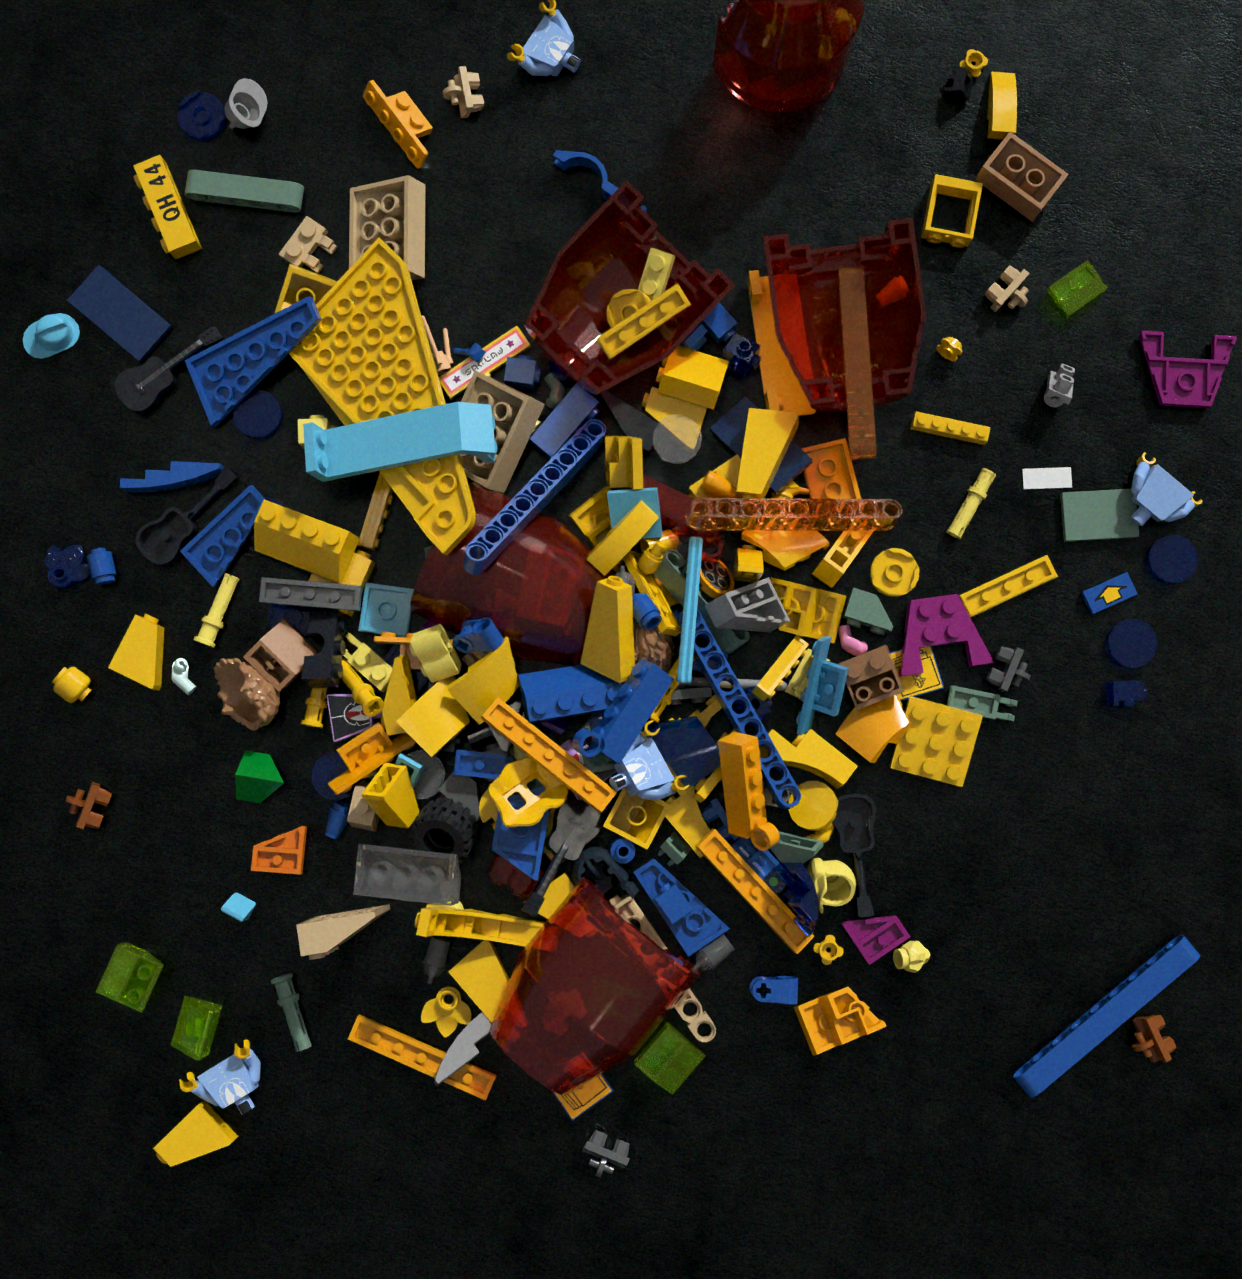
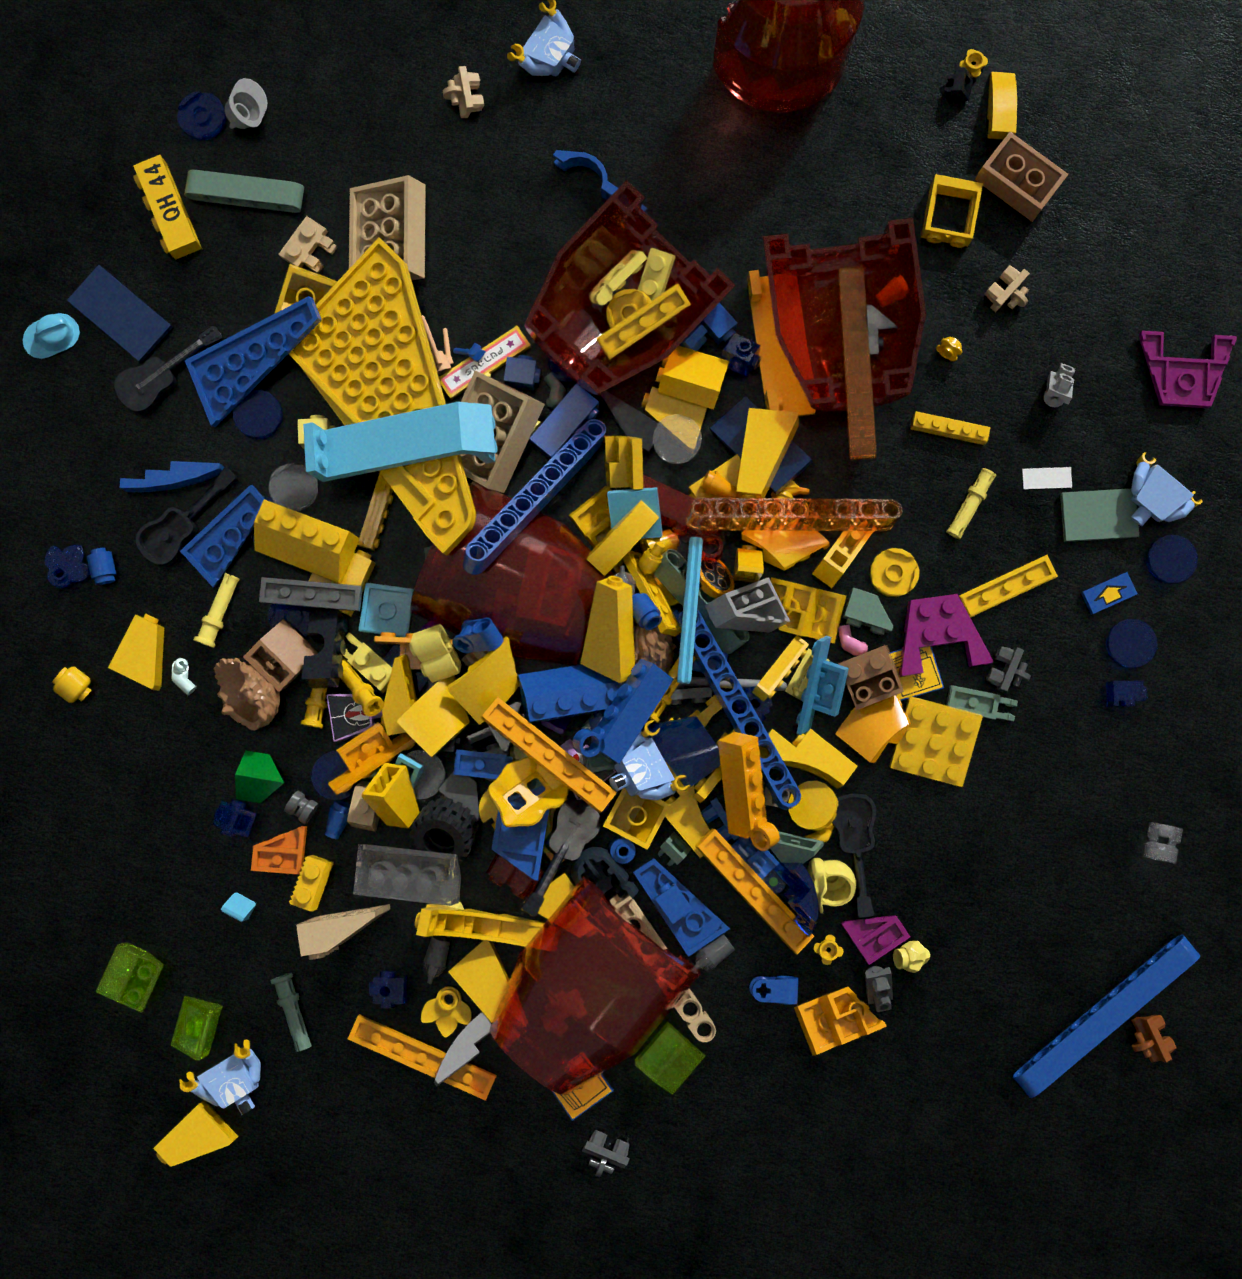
dark orange hips [65,782,112,829] -> none
light orange bracket [363,80,433,169] -> none
light orange tile [802,438,863,521] -> none
clear neon green plate [1047,260,1108,318] -> none
none -> clear blue brick [213,799,257,837]
none -> clear tile [269,463,318,511]
none -> dark grey wheel [284,790,319,824]
none -> yellow brick [289,855,334,911]
none -> clear blue brick [369,971,407,1008]
none -> light yellow hinge [589,250,647,305]
none -> dark grey hips [865,966,893,1012]
none -> black slope [866,305,898,359]
none -> clear wheel [1143,822,1183,864]

